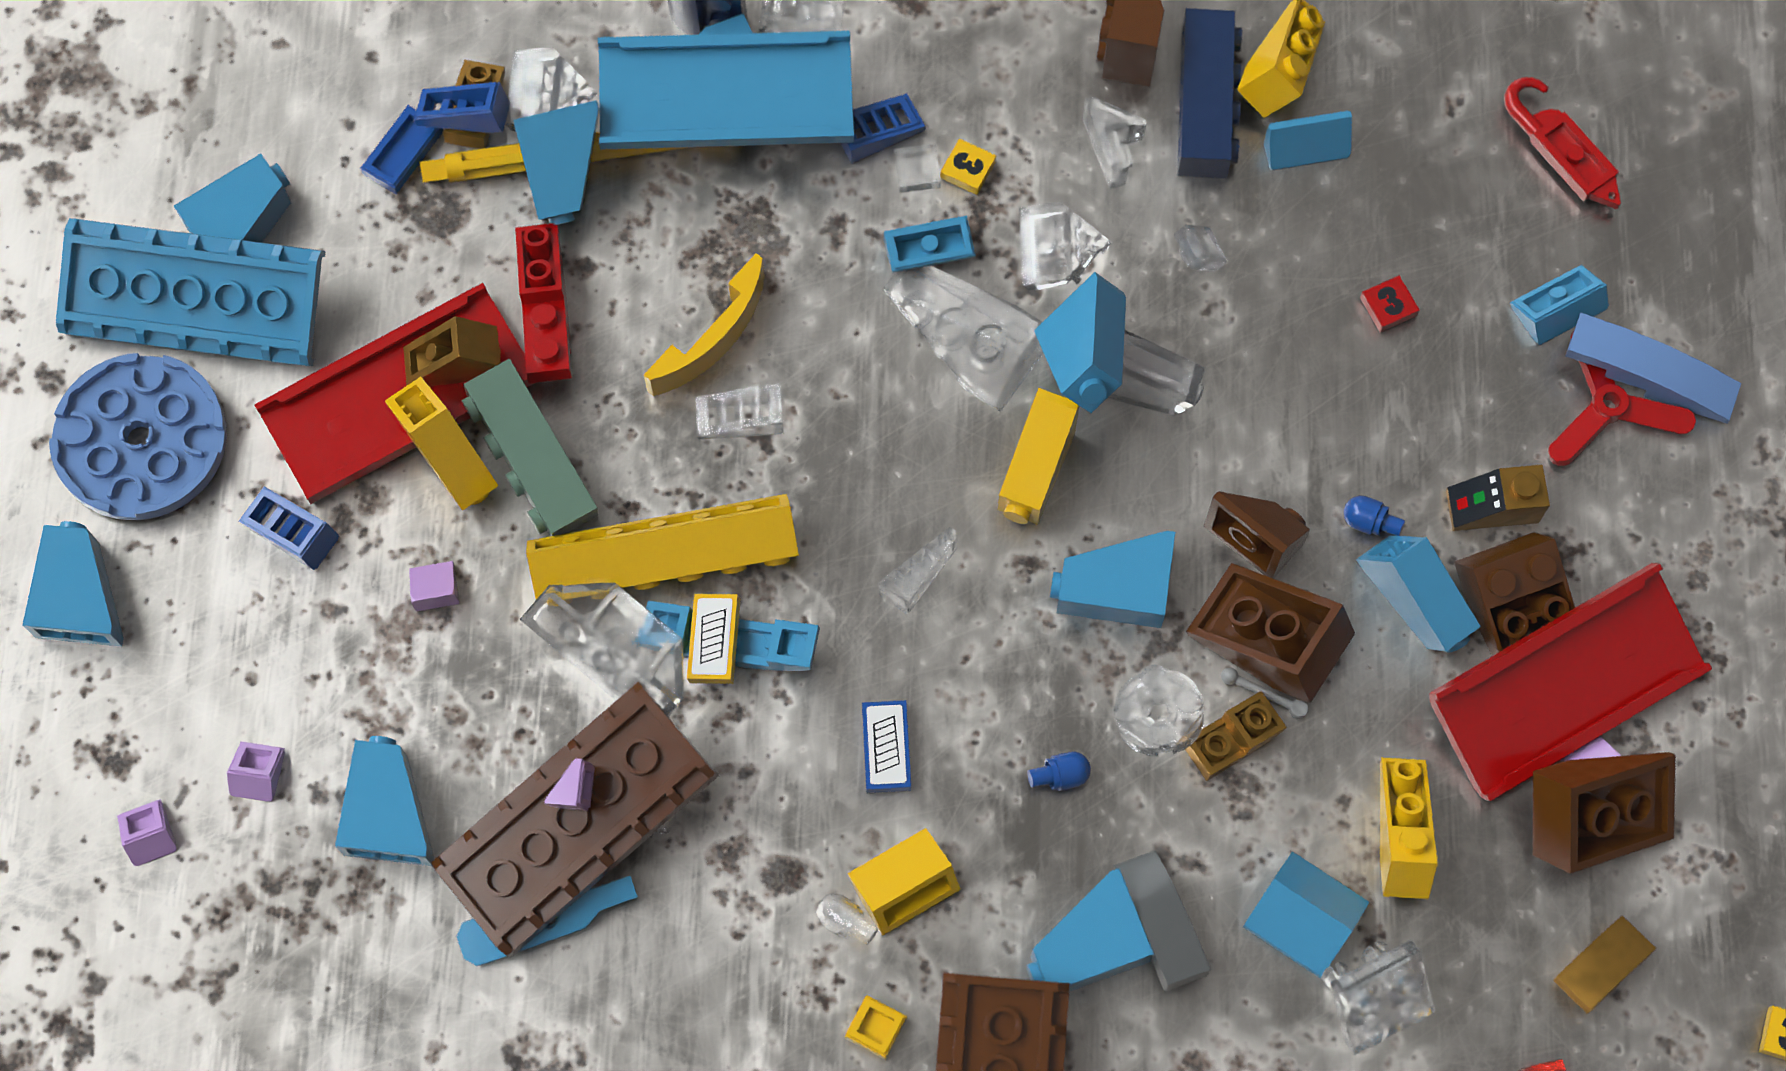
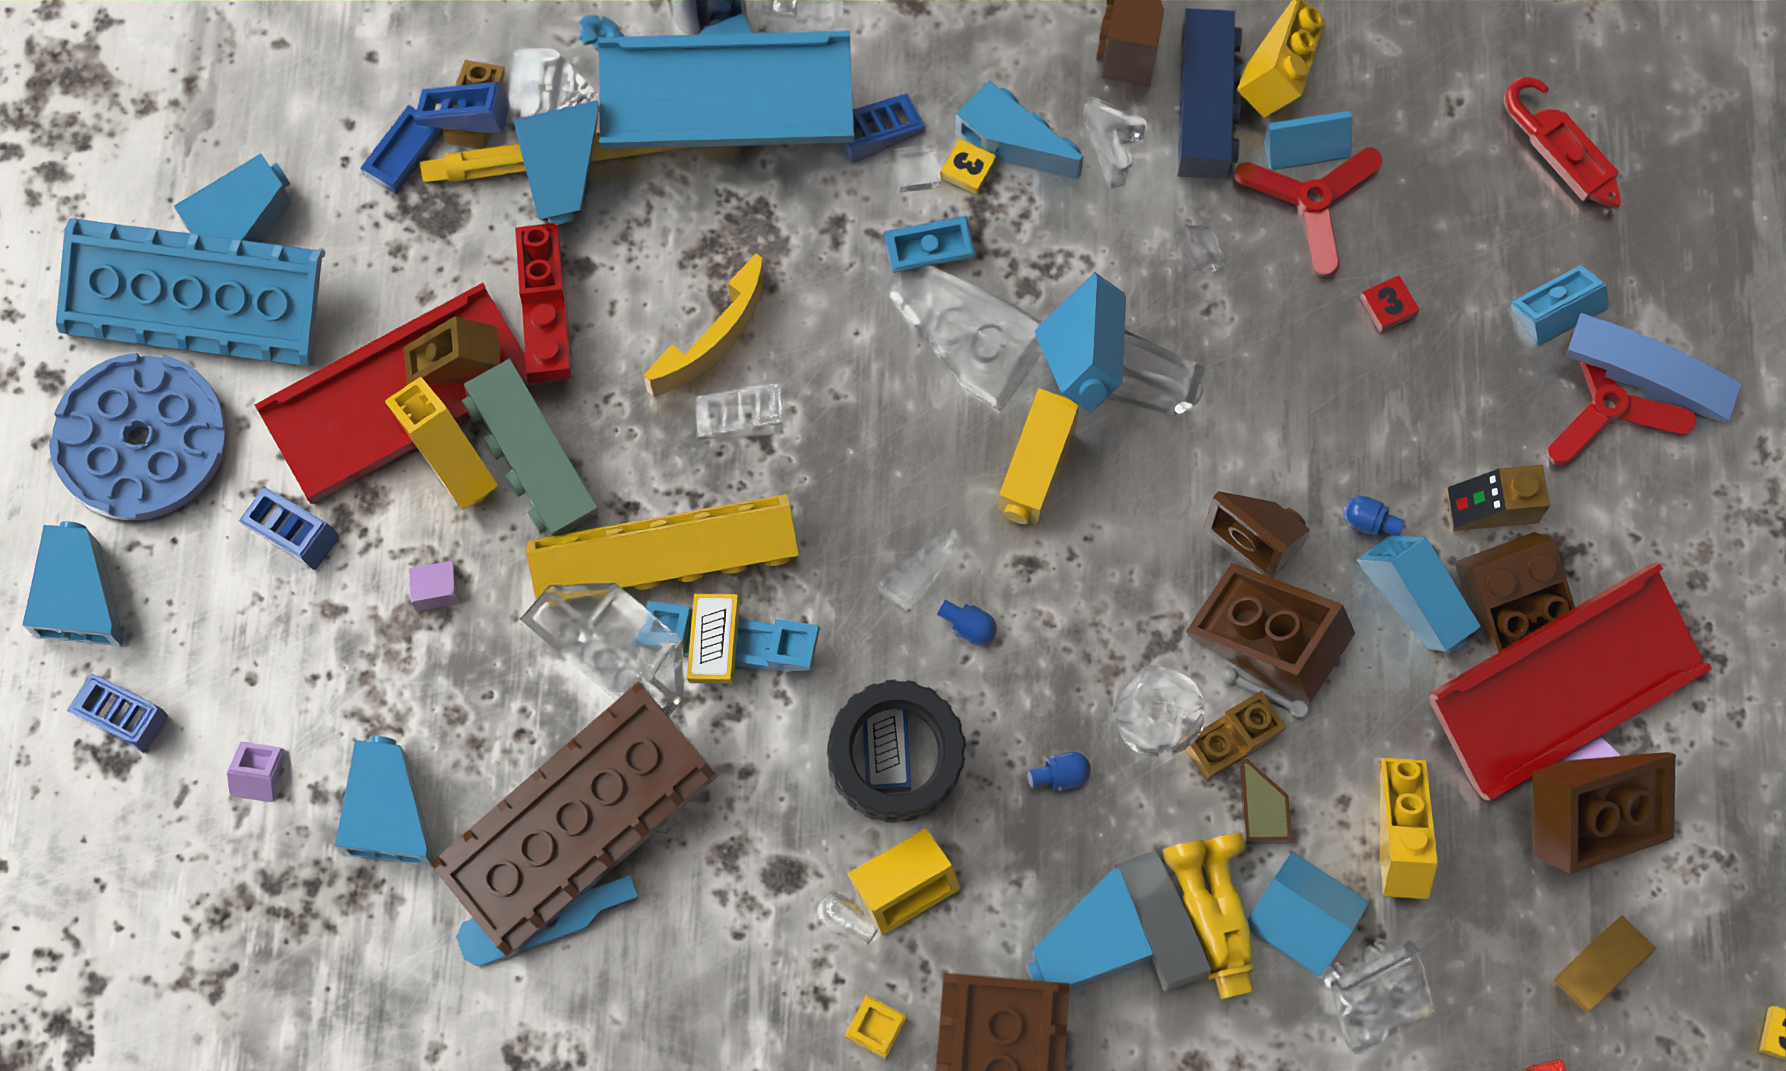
lavender slope [117,799,176,866] -> none
lavender slope [544,759,595,810] -> none
clear slope [1019,202,1112,291] -> none
dark azure slope [1050,531,1175,628] -> none
none -> slope [67,673,168,753]
none -> dark azure plant [578,15,625,51]
none -> black tyre [827,679,966,823]
none -> blue cylinder [936,599,997,646]
none -> dark azure slope [955,80,1084,179]
none -> yellow piece [1162,832,1255,999]
none -> red piece [1234,147,1382,277]
none -> olive tile [1239,759,1292,844]

